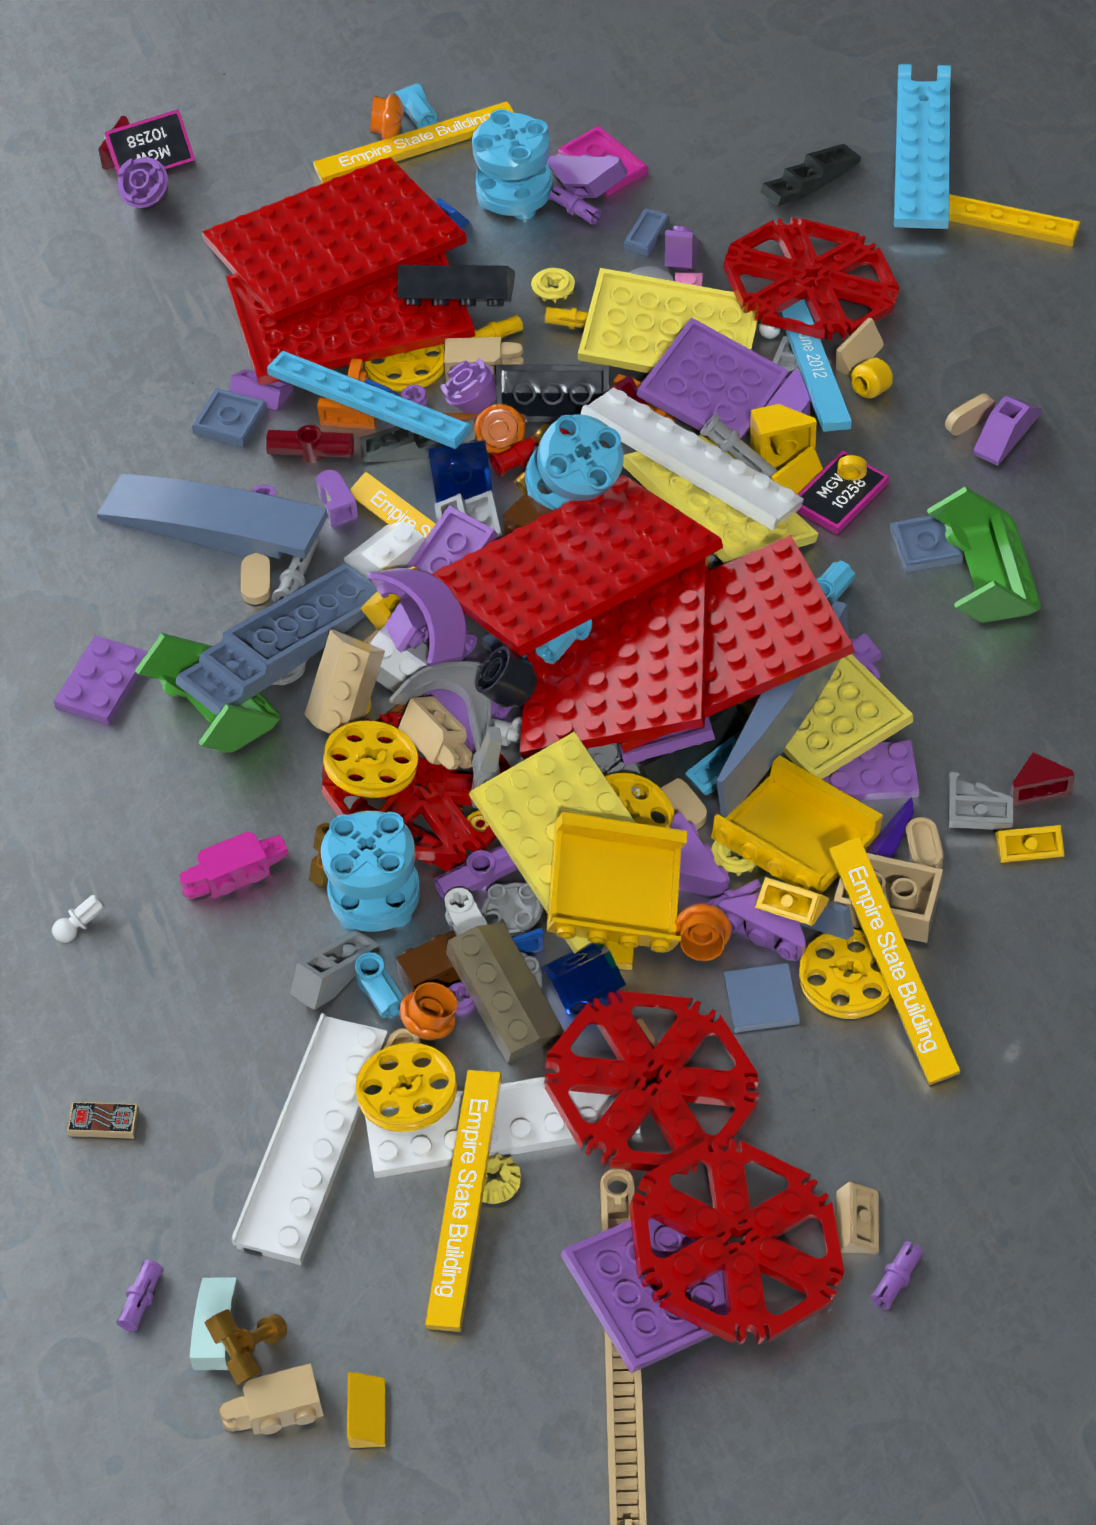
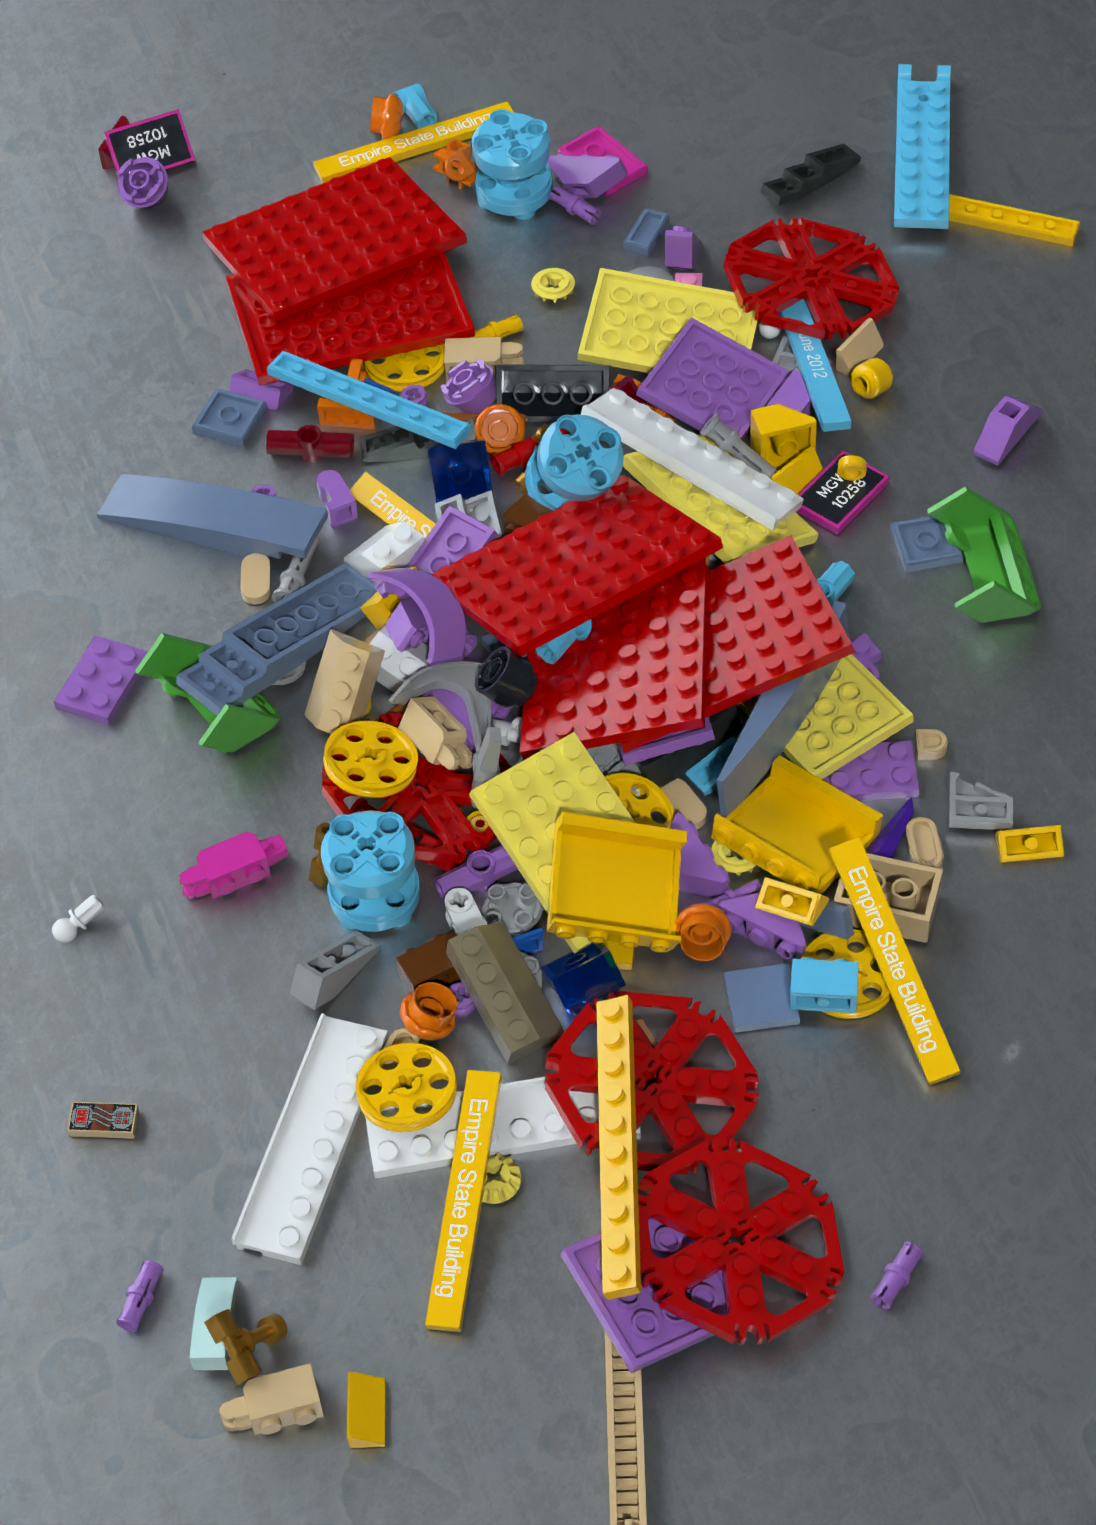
medium azure piece [355,952,404,1019] -> none
black slope [397,265,515,307] -> none
blue slope [436,198,469,229] -> none
yellow pin [545,306,588,330] -> none
tan slope [836,1181,879,1254] -> none
tan tile [945,393,995,436] -> none
dark red slope [1010,752,1075,805] -> none
none -> orange piece [433,139,478,189]
none -> yellow plate [597,995,641,1300]
none -> medium azure brick [790,957,859,1013]
none -> tan tile [915,729,948,760]

